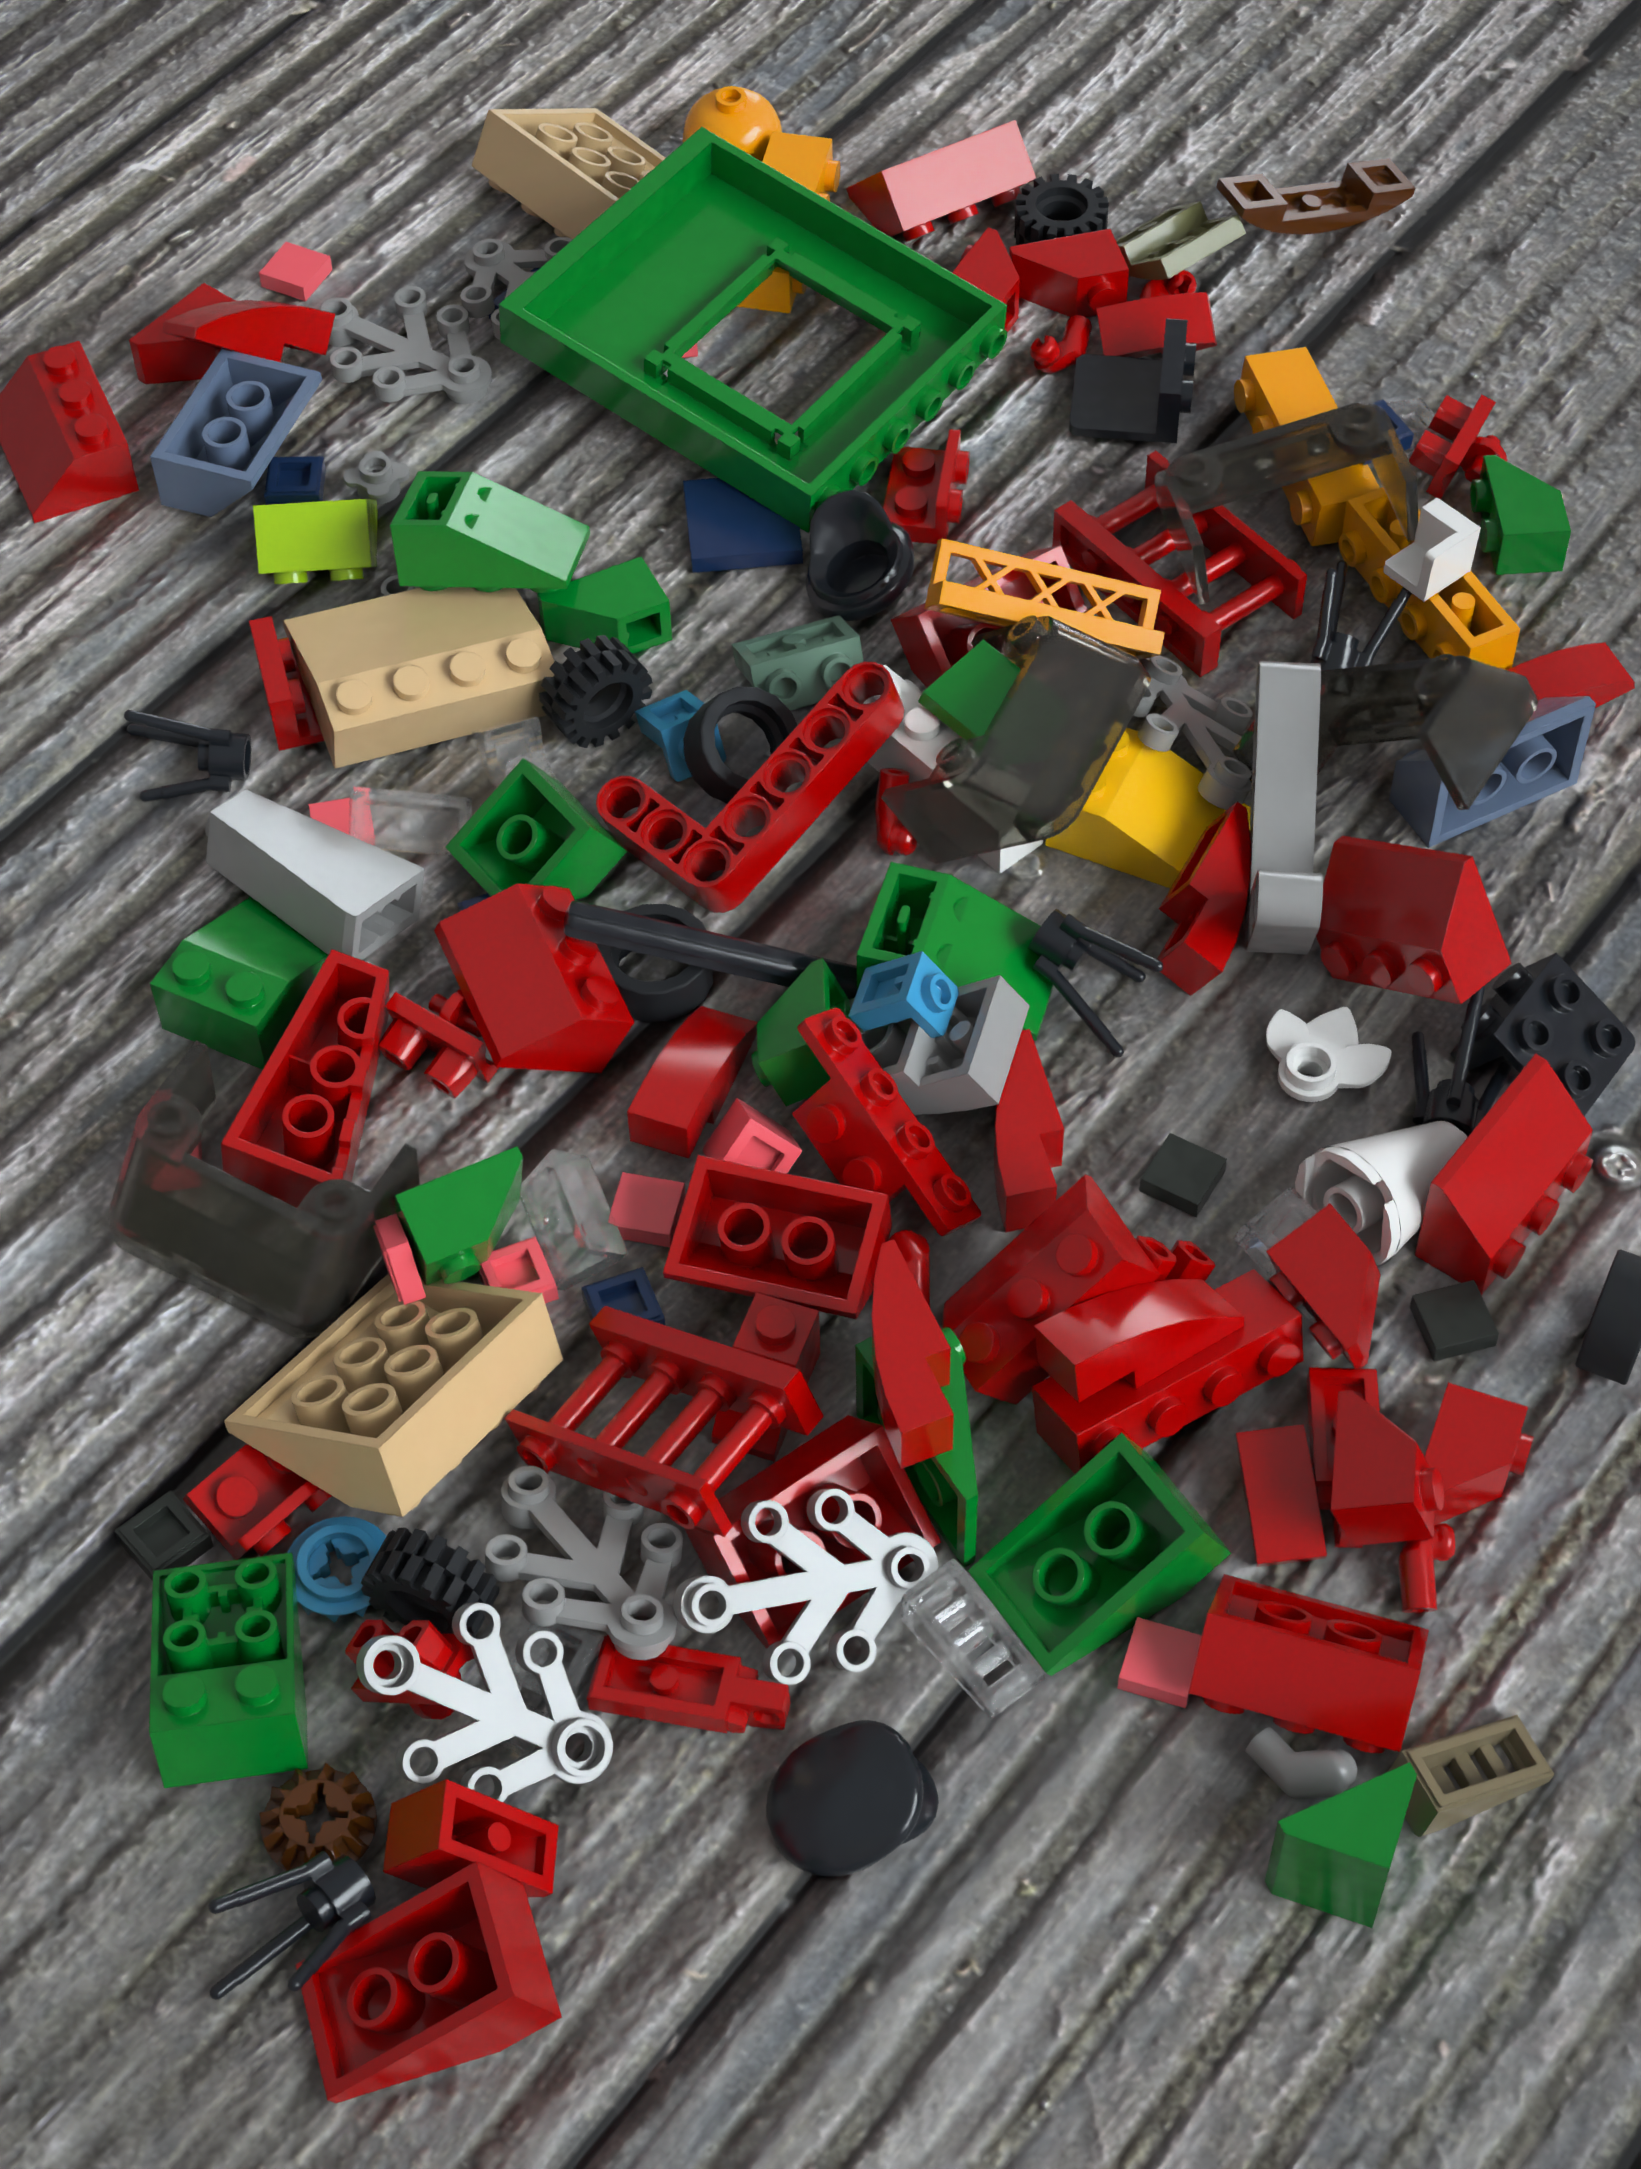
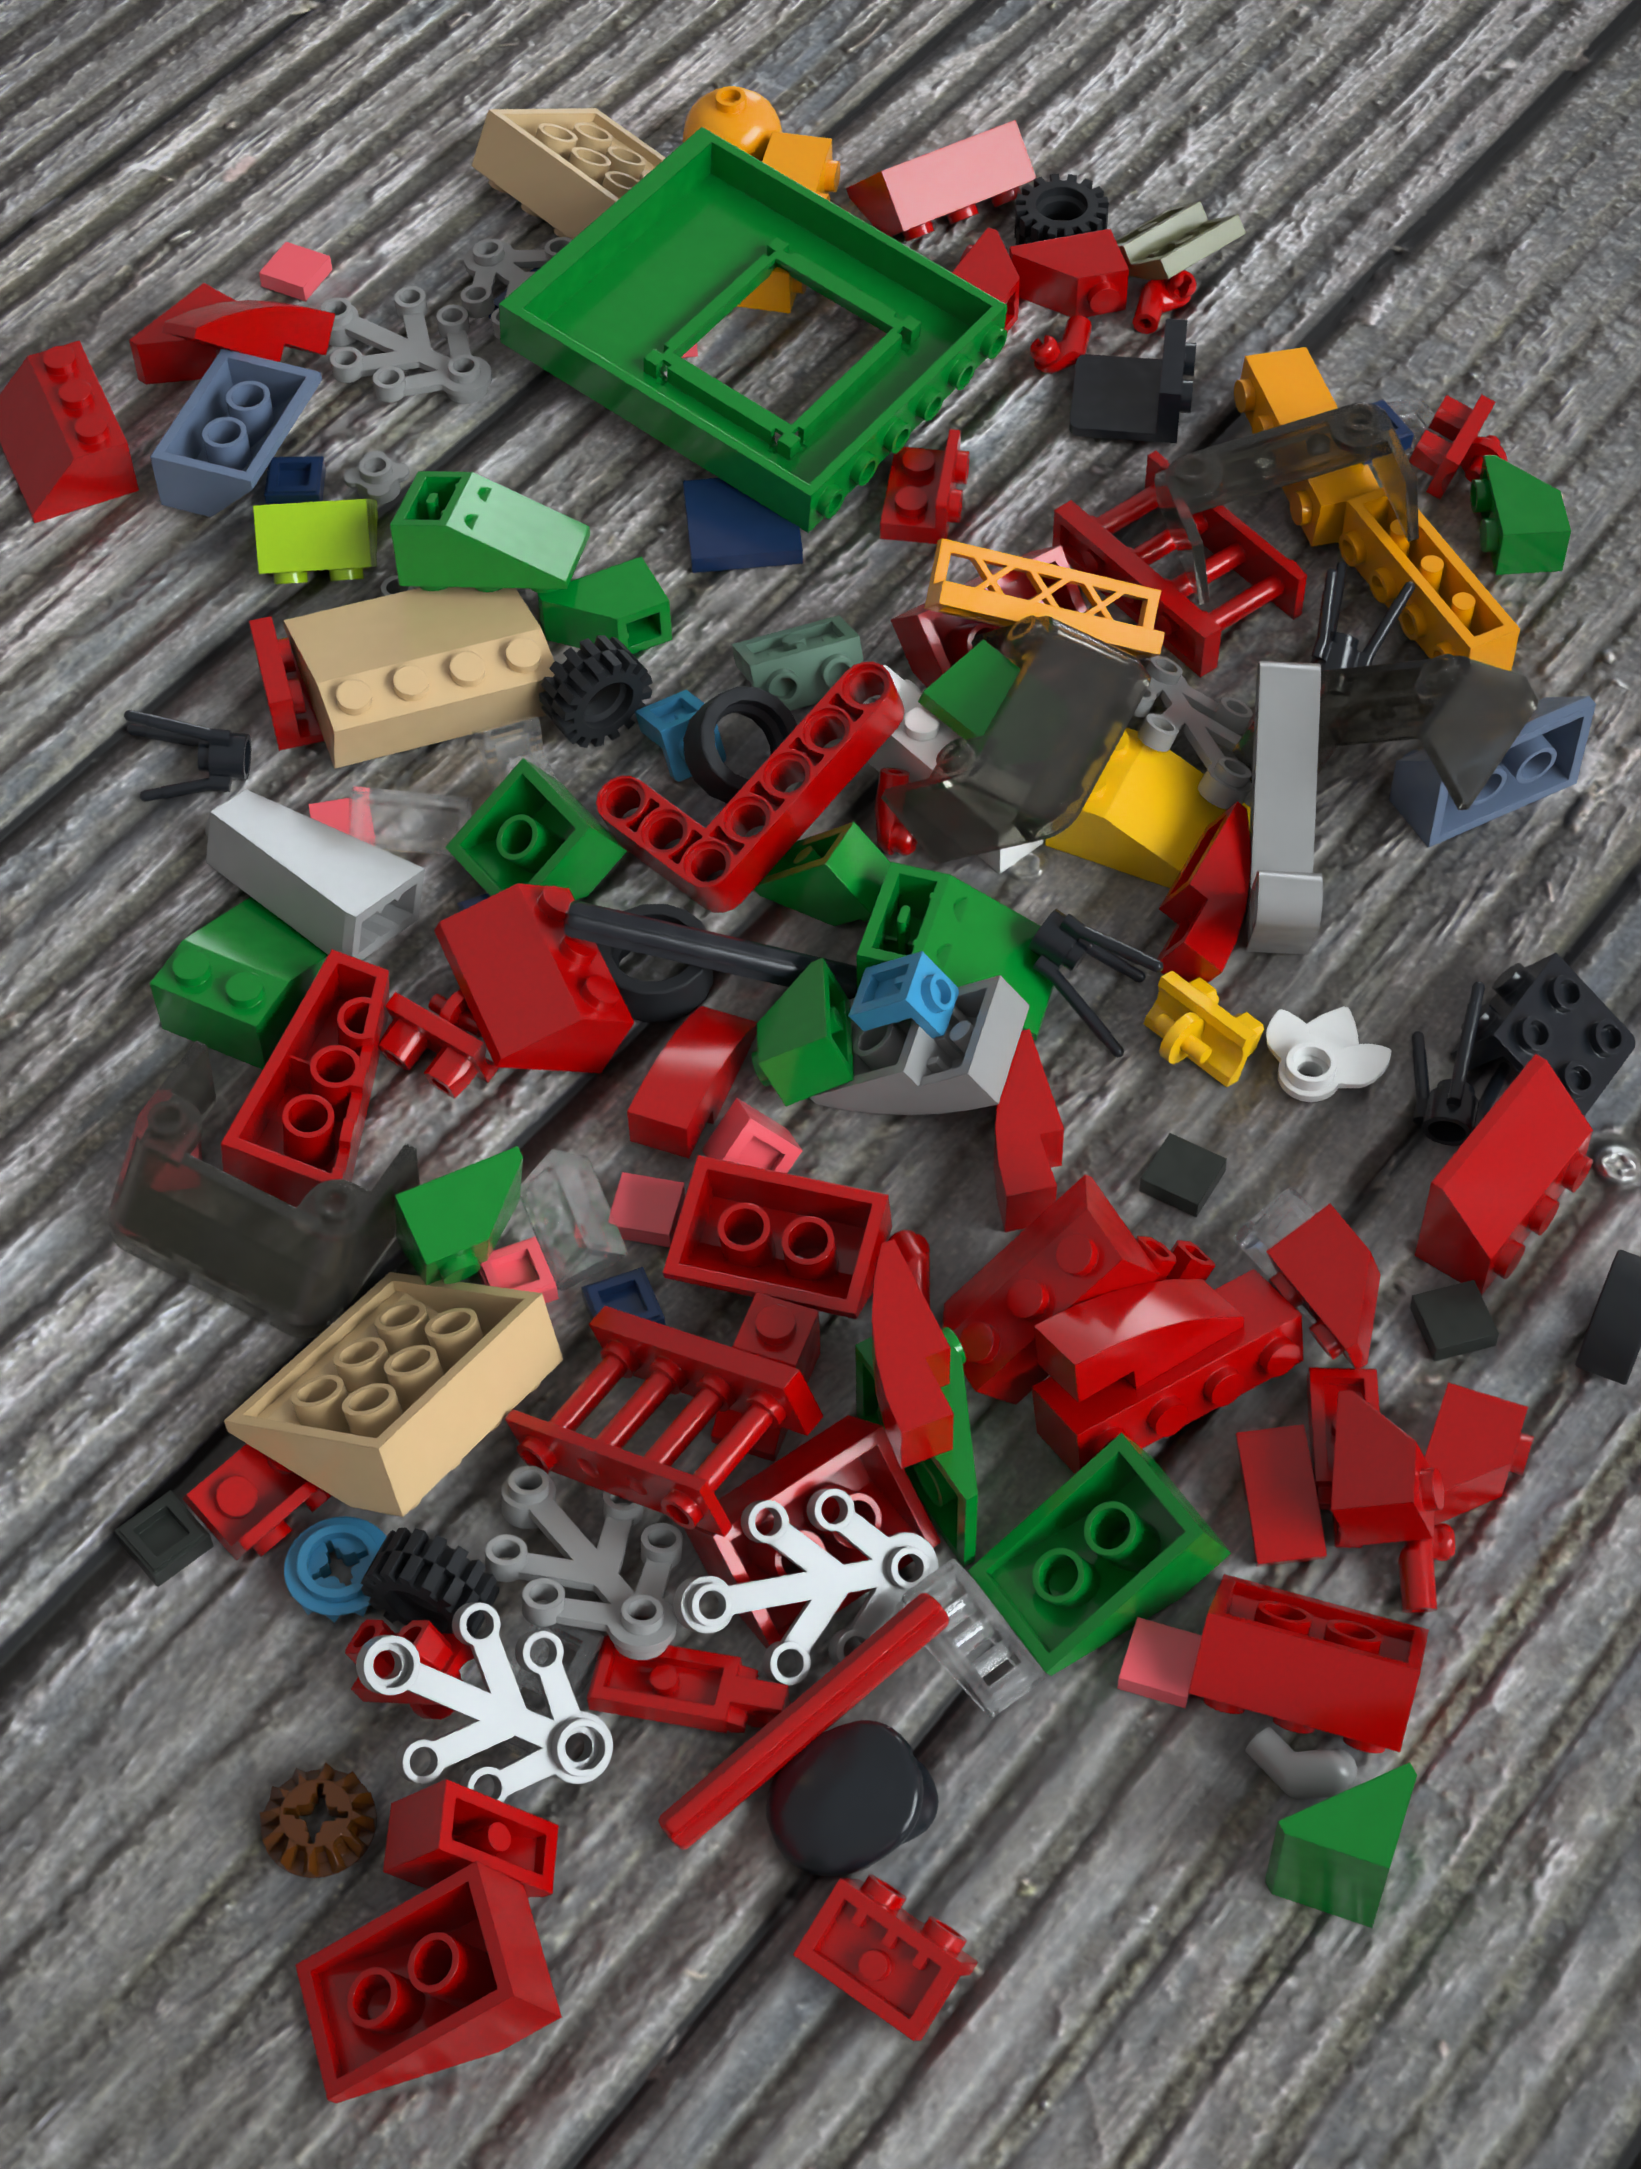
green slope [149,1552,308,1788] -> none
black plant [208,1851,376,2000] -> none
coral tile [373,1213,426,1305] -> none
red bracket [792,1007,981,1236] -> none
black piece [806,490,915,621] -> none
red slope [1096,292,1217,358] -> none
reddish brown slope [1216,158,1416,234] -> none
white cone [1295,1121,1467,1266] -> none
red slope [1316,836,1512,1005] -> none
white panel [1383,497,1481,602] -> none
dark tan slope [1388,1715,1555,1837] -> none
red slope [1500,642,1635,708] -> none
none -> red axle [658,1593,950,1850]
none -> green slope [754,822,890,927]
none -> red bracket [793,1874,978,2041]
none -> yellow hips [1143,971,1264,1087]

